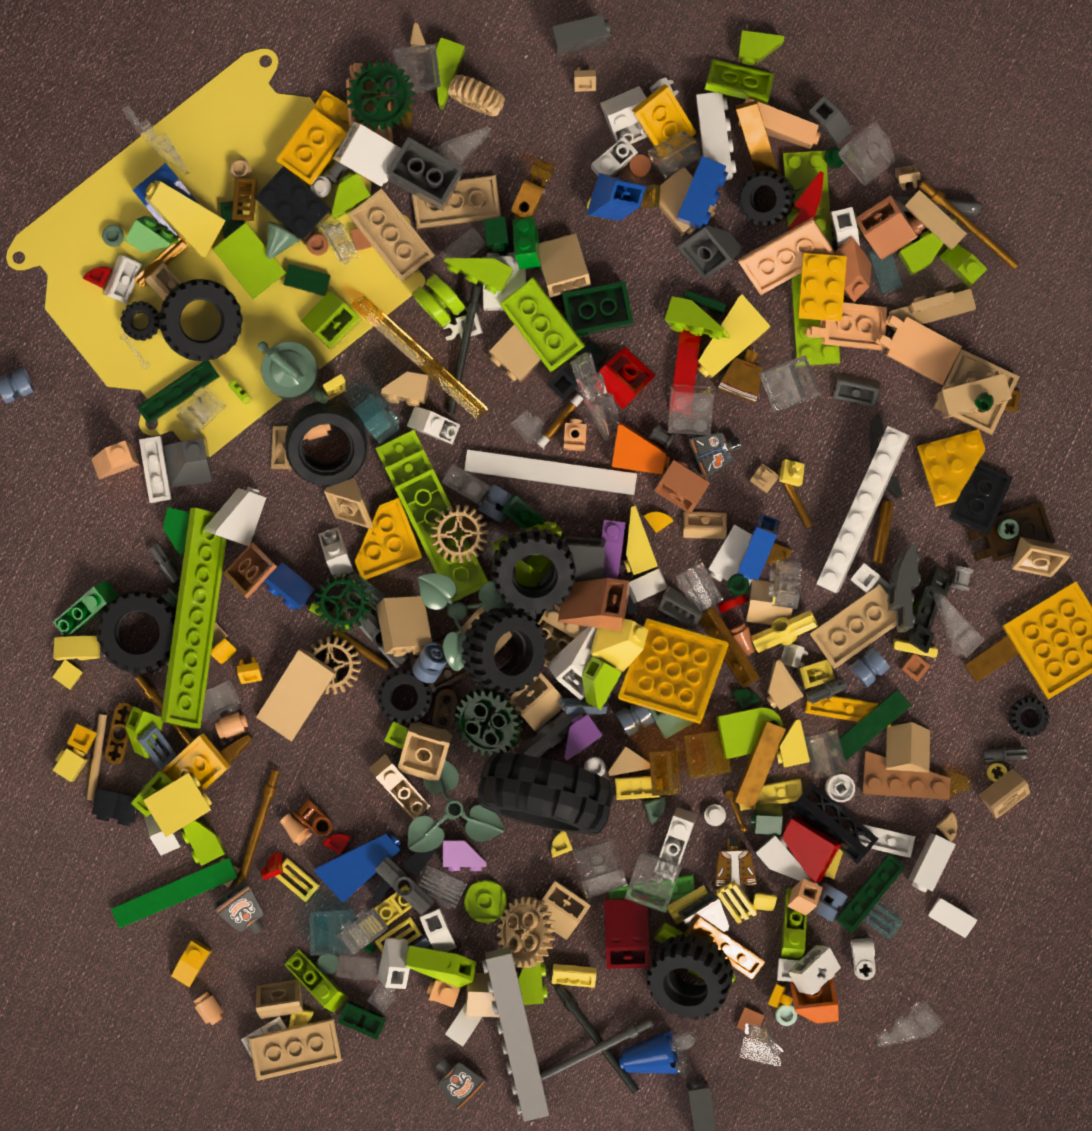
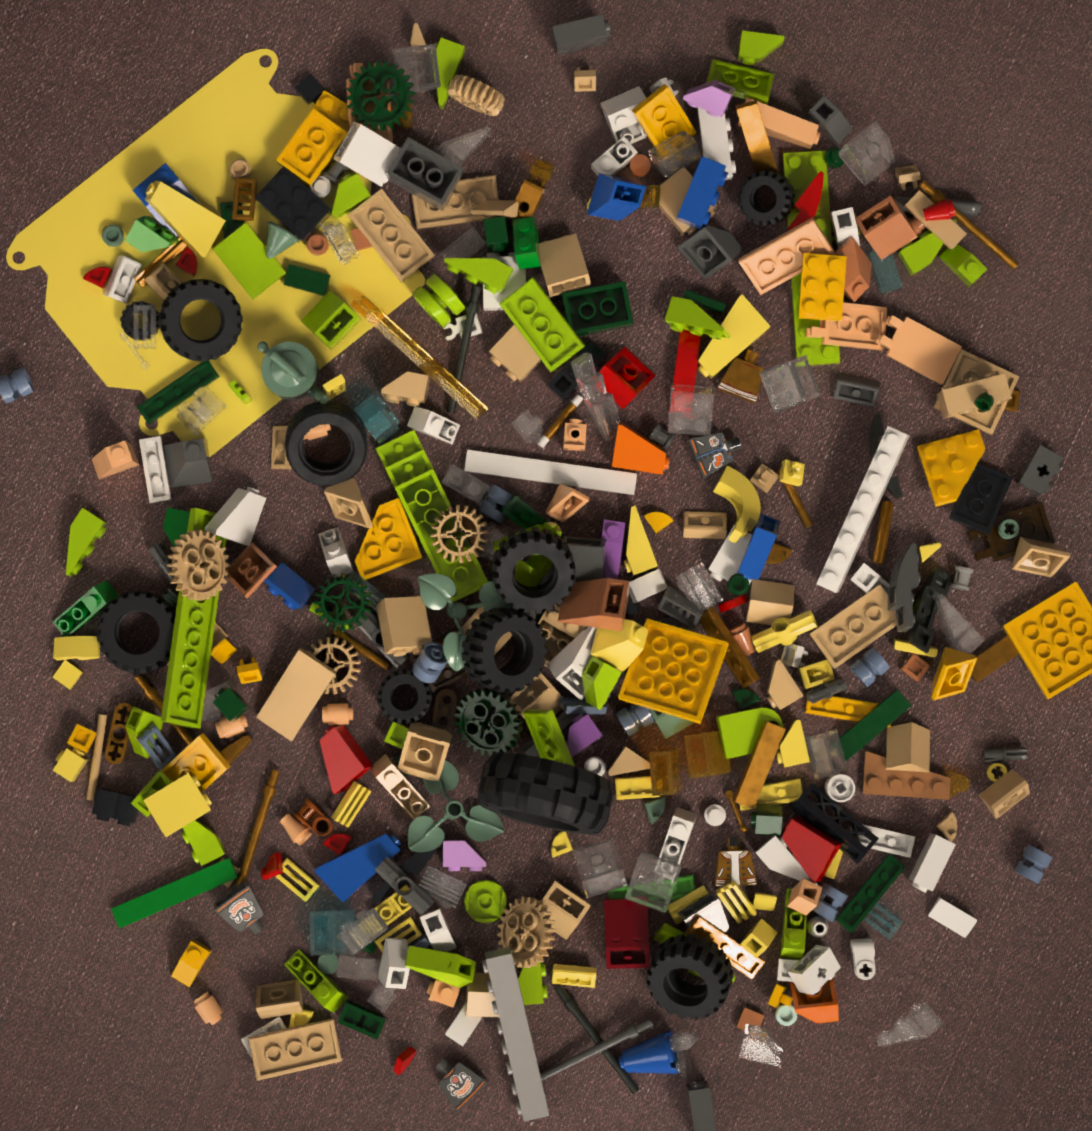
clear slope [122,105,190,175] -> none
white slope [144,814,181,855] -> none
nougat brick [654,460,710,514] -> none
clear brick [768,560,802,609] -> none
tan bracket [888,289,976,332] -> none
black tyre [1009,698,1050,737] -> none
none -> lime slope [66,508,107,577]
none -> clear tile [134,305,156,349]
none -> tan gear [167,530,230,601]
none -> red tile [175,247,198,277]
none -> dark green brick [213,687,250,722]
none -> black tile [294,74,325,105]
none -> red slope [319,725,373,794]
none -> light nougat brick [322,703,354,725]
none -> light yellow tile [331,781,372,828]
none -> red tile [393,1046,417,1075]
none -> tan slope [471,200,518,217]
none -> lime tile [523,709,575,766]
none -> light nougat slope [546,484,589,523]
none -> lavender slope [683,80,735,118]
none -> light yellow arch [713,466,761,544]
none -> light yellow brick [740,918,778,958]
none -> white cone [807,916,828,938]
none -> light yellow slope [917,542,941,563]
none -> red cone [923,199,956,221]
none -> yellow slope [931,647,977,700]
none -> sand blue wheel [1014,844,1053,884]
none -> dark grey brick [1016,445,1063,496]

